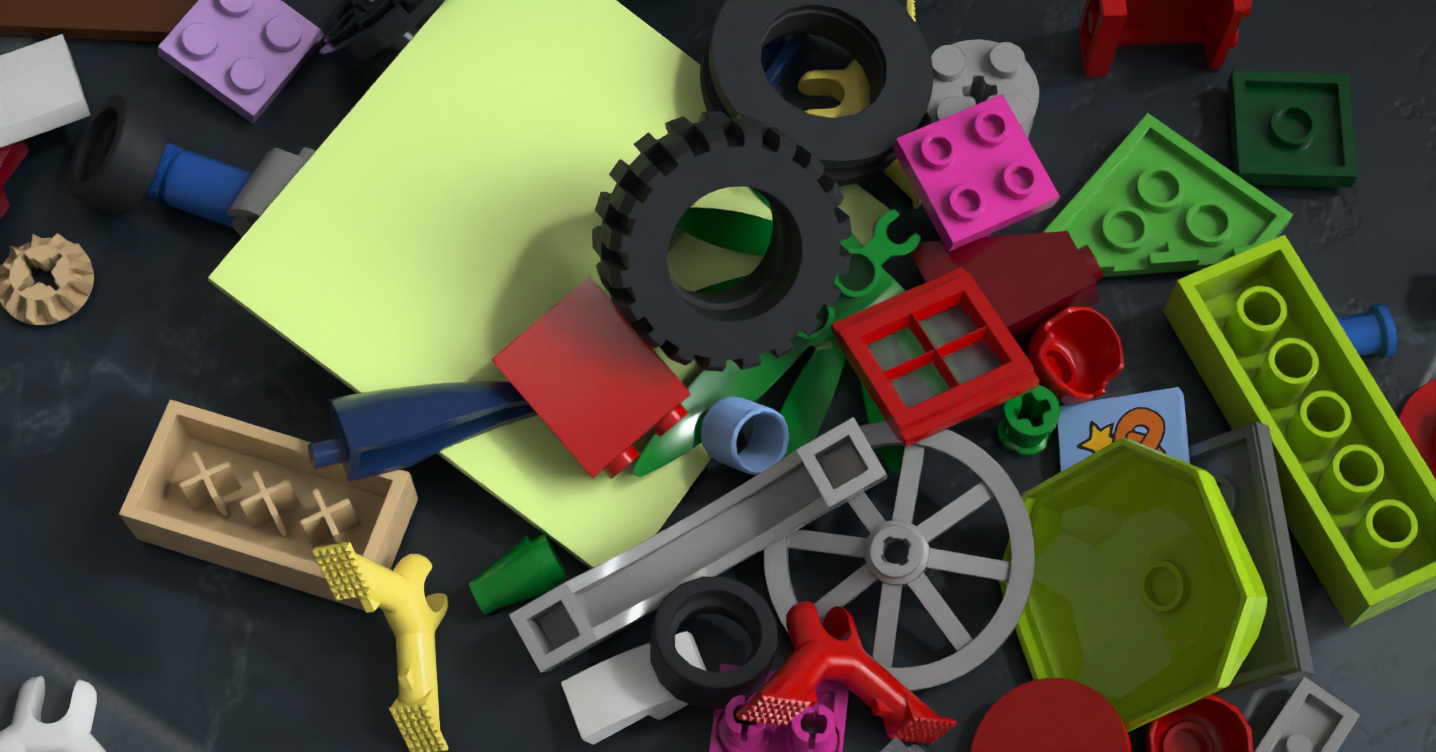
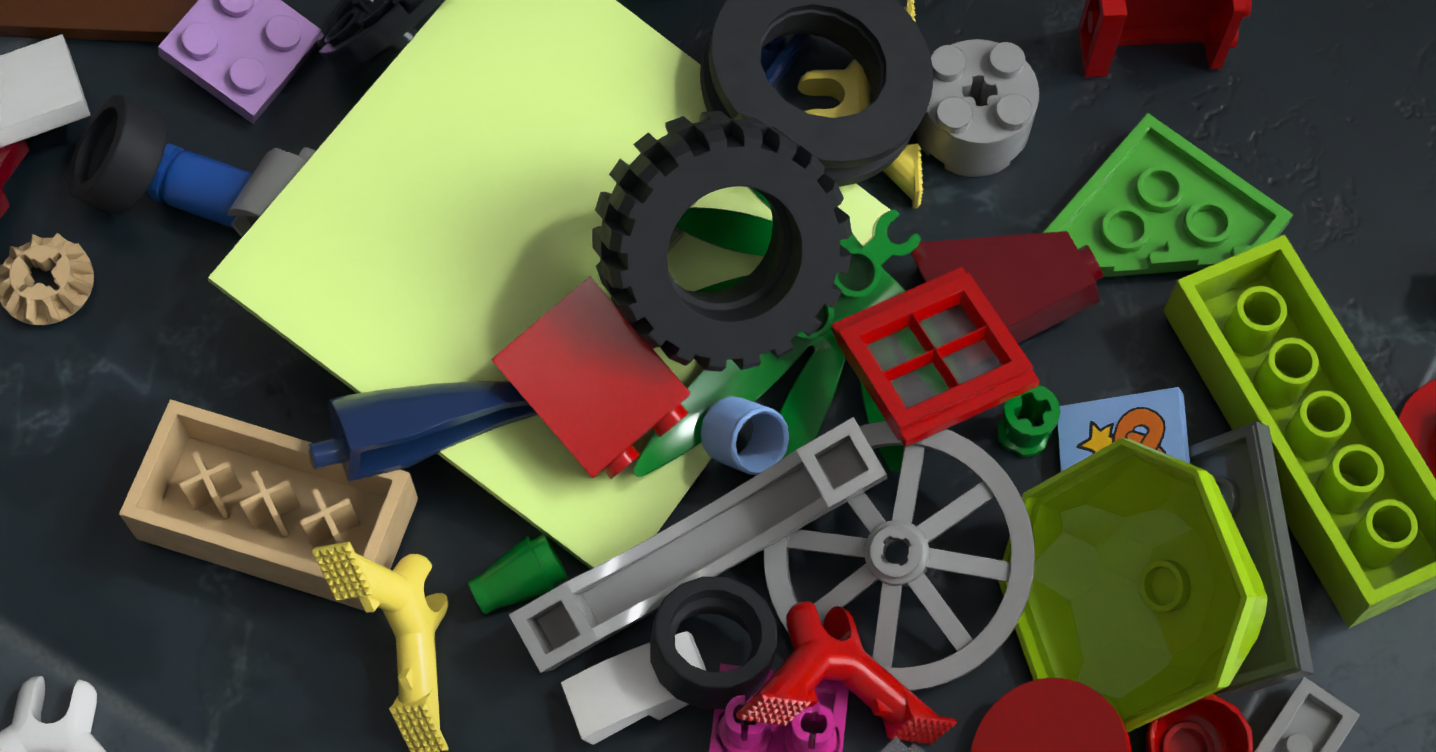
dark pink plate [893,94,1060,252] -> none
red hair [1027,306,1124,405] -> none
dark green plate [1227,70,1358,188] -> none
blue bush [1333,303,1397,359] -> none

